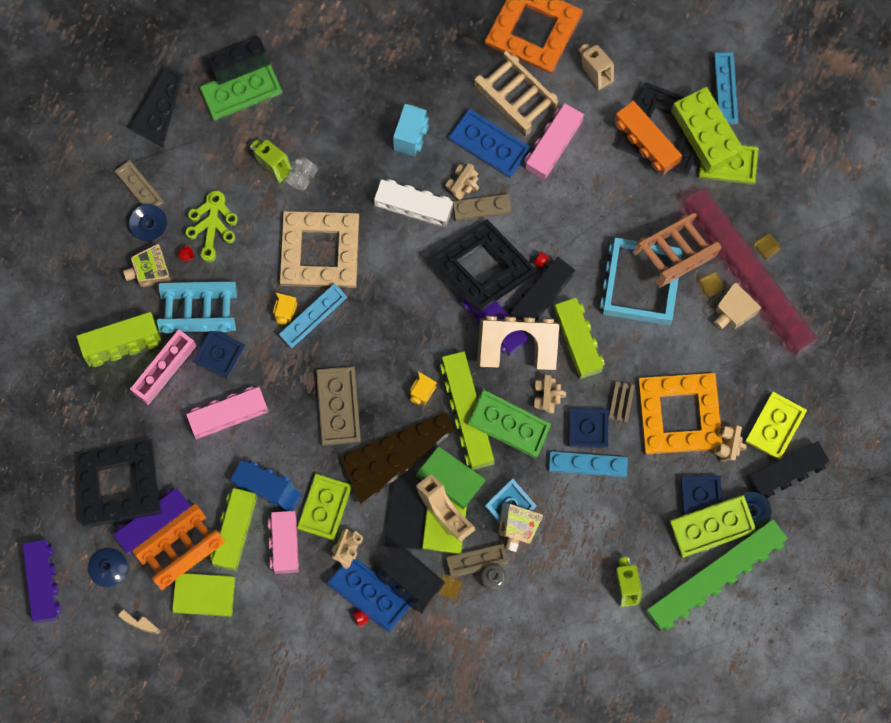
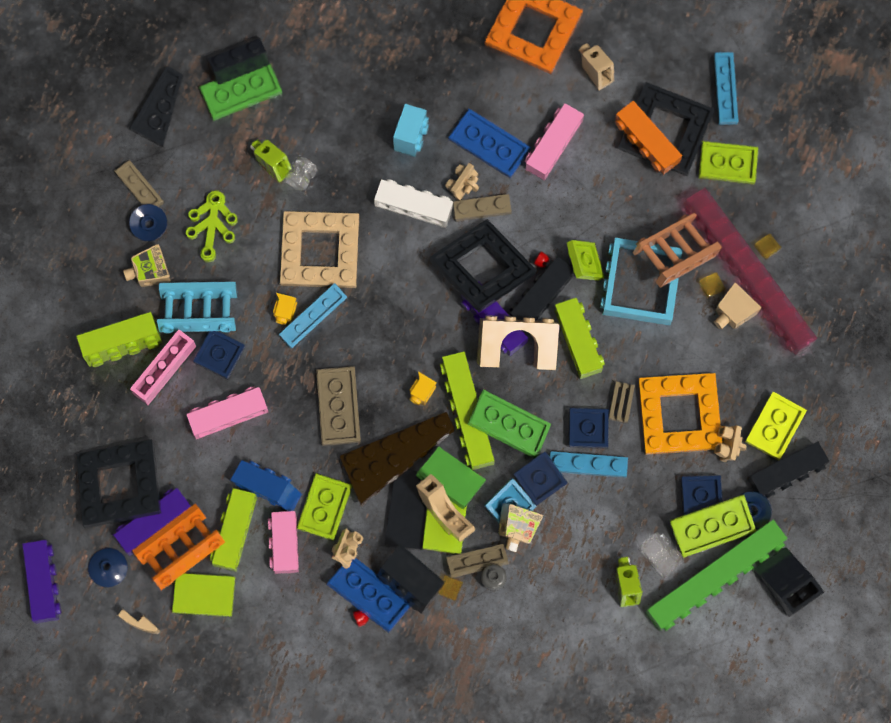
red hinge [178,245,194,262] -> none
tan fence [474,51,558,137] -> none
tan hips [534,375,566,414] -> none
lime brick [671,87,744,173] -> none
none -> dark blue plate [514,451,568,506]
none -> lime plate [567,240,604,281]
none -> clear brick [638,532,683,579]
none -> black slope [754,547,825,617]

